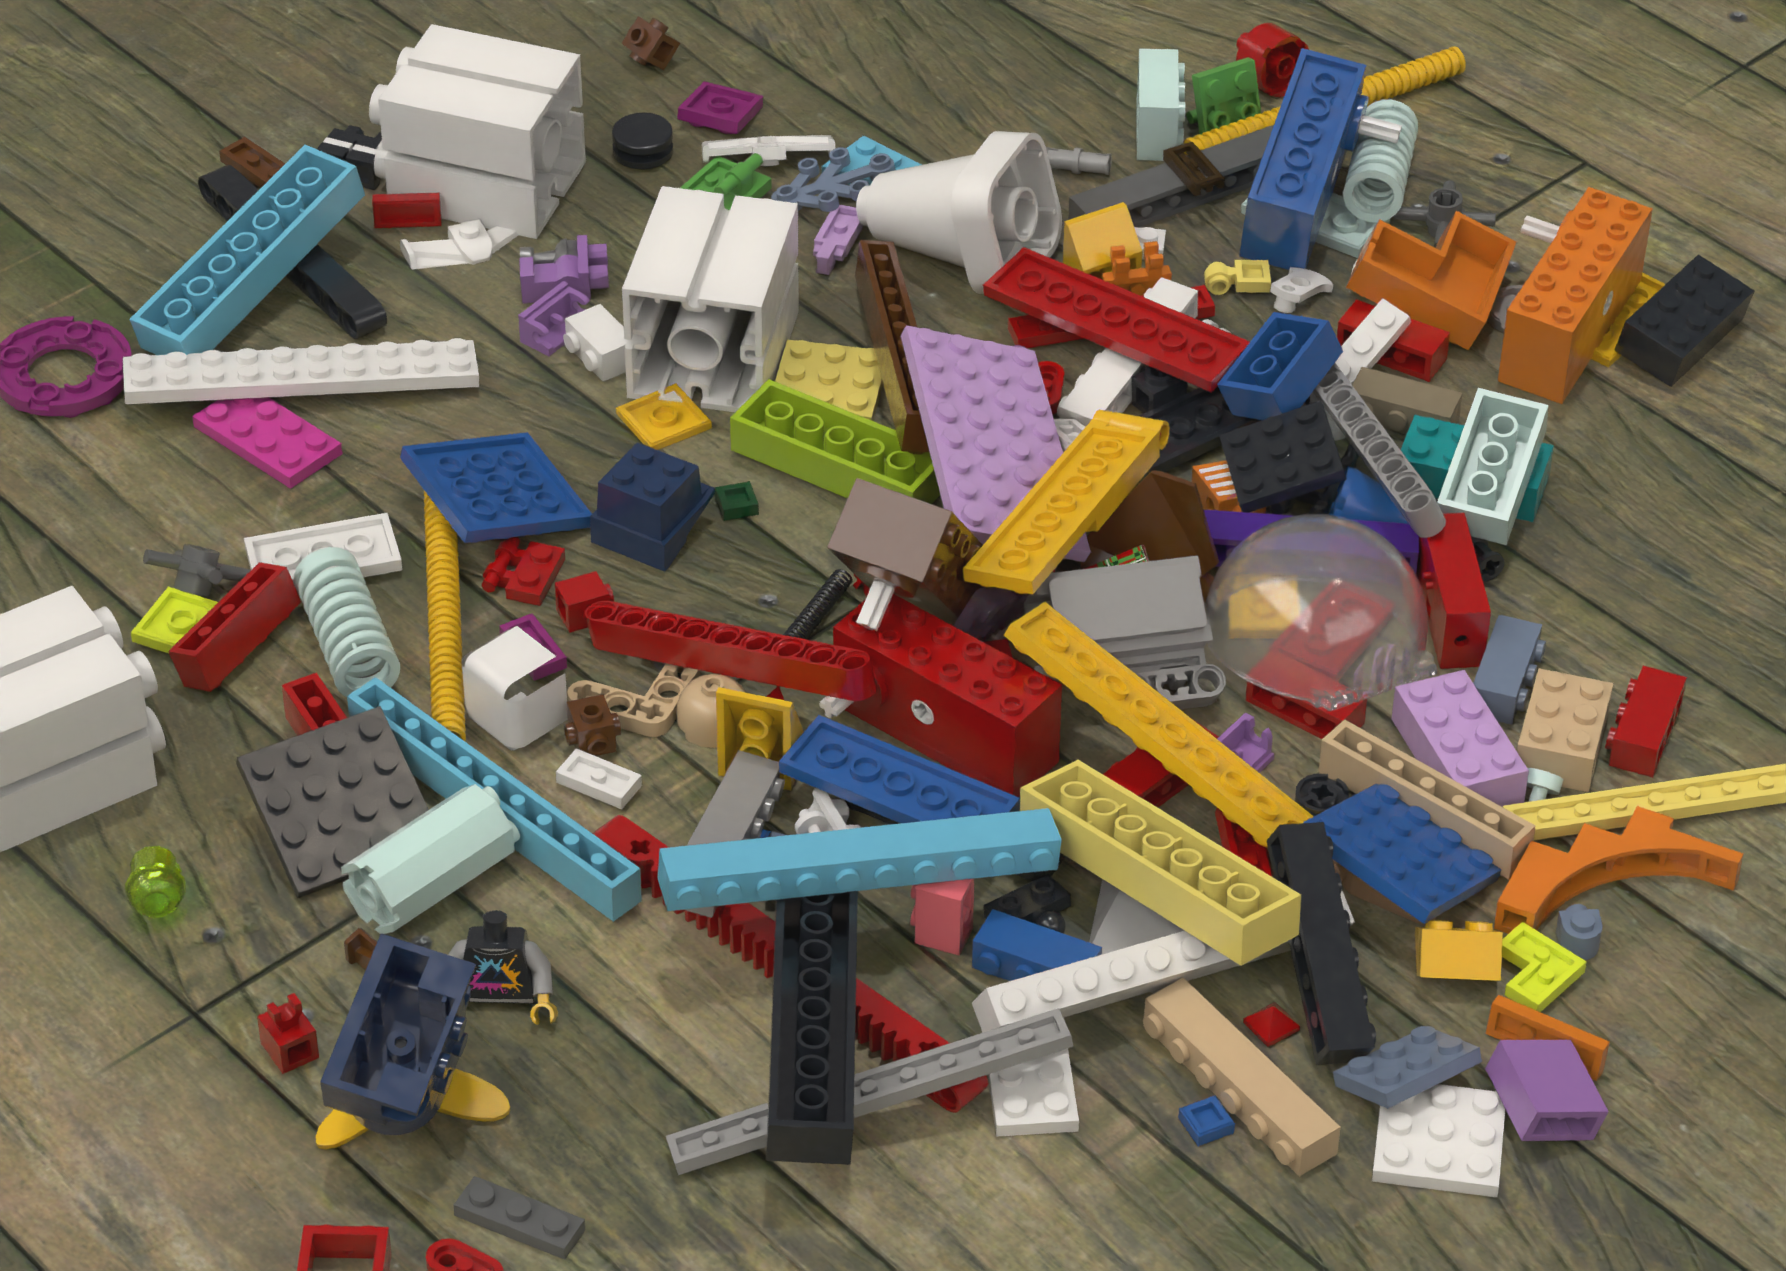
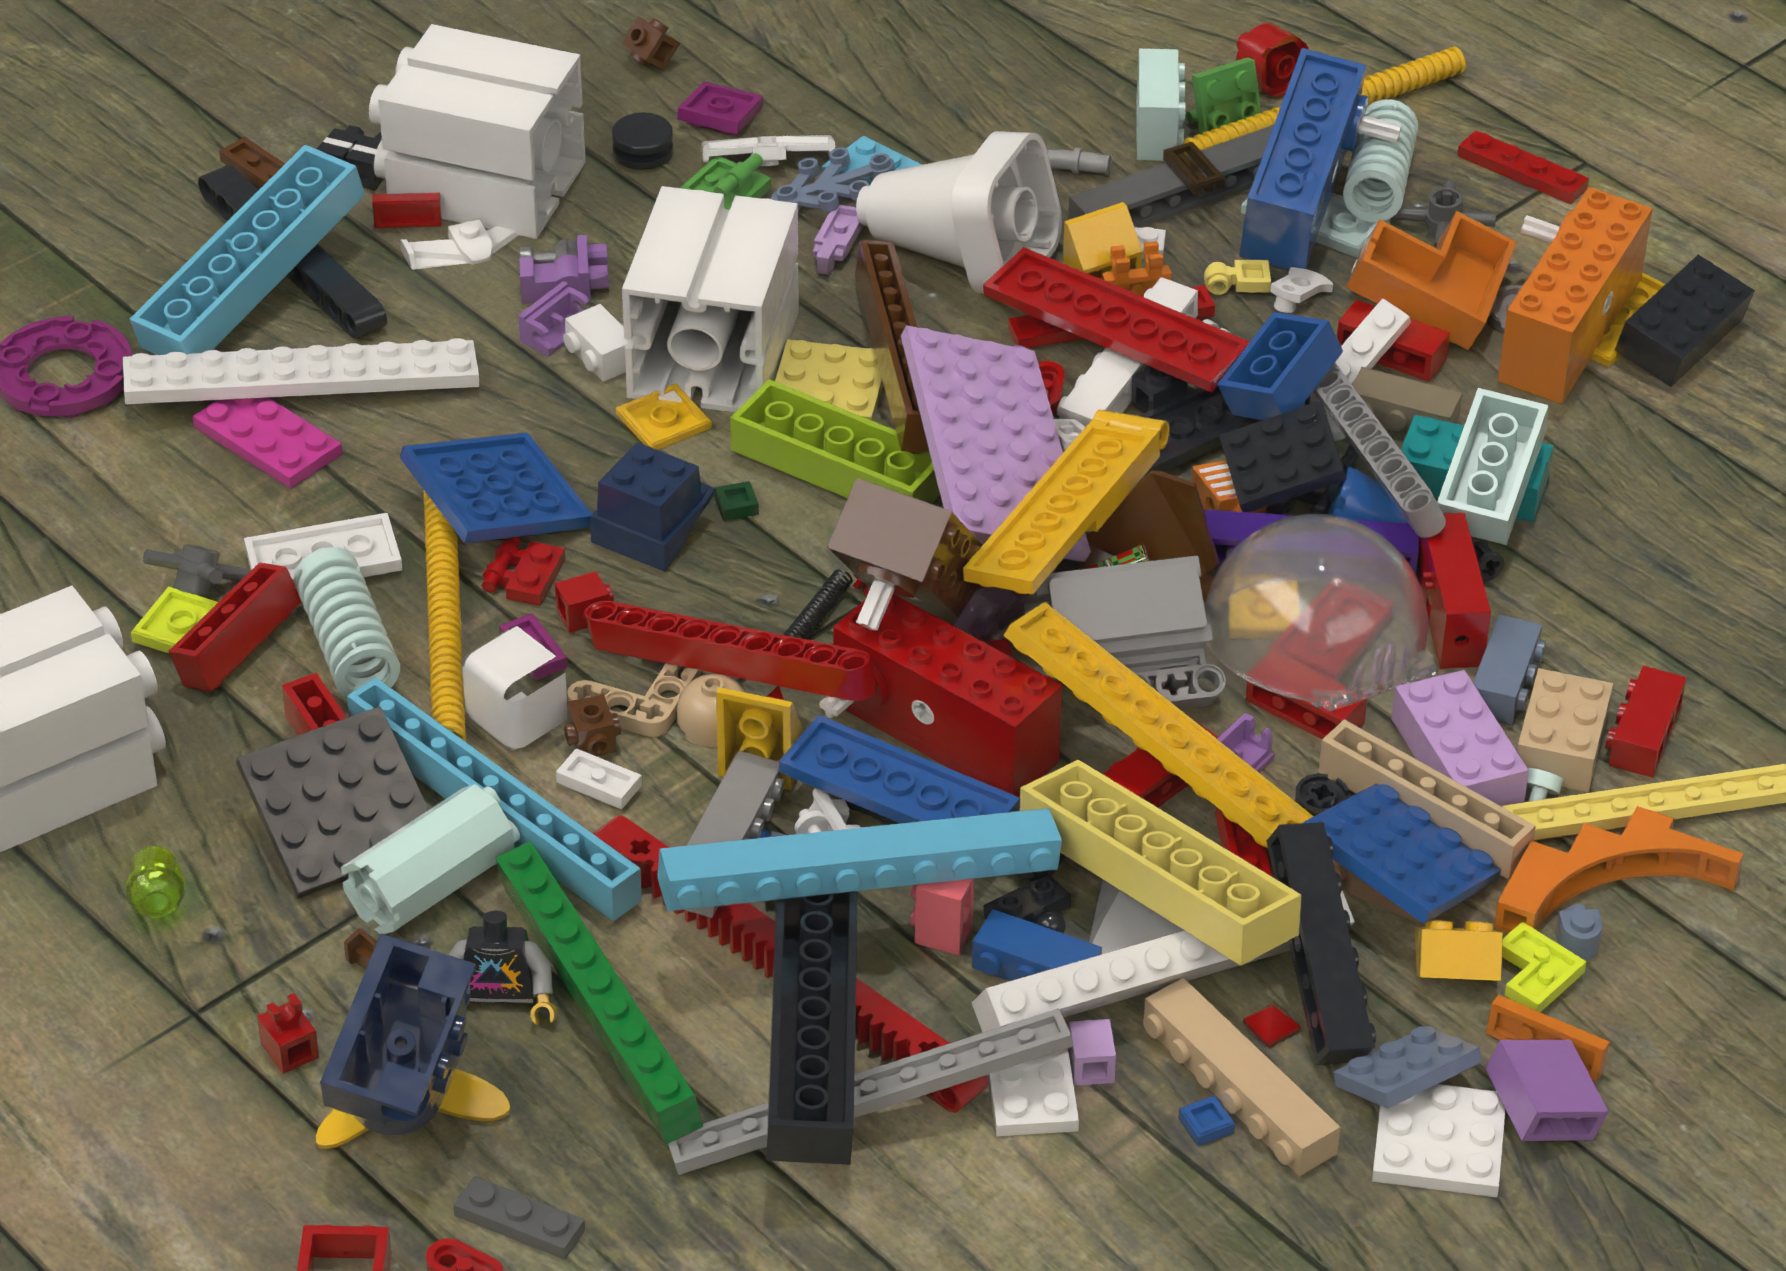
none -> green brick [495,841,703,1145]
none -> lavender brick [1068,1019,1116,1086]
none -> red plate [1457,130,1589,204]

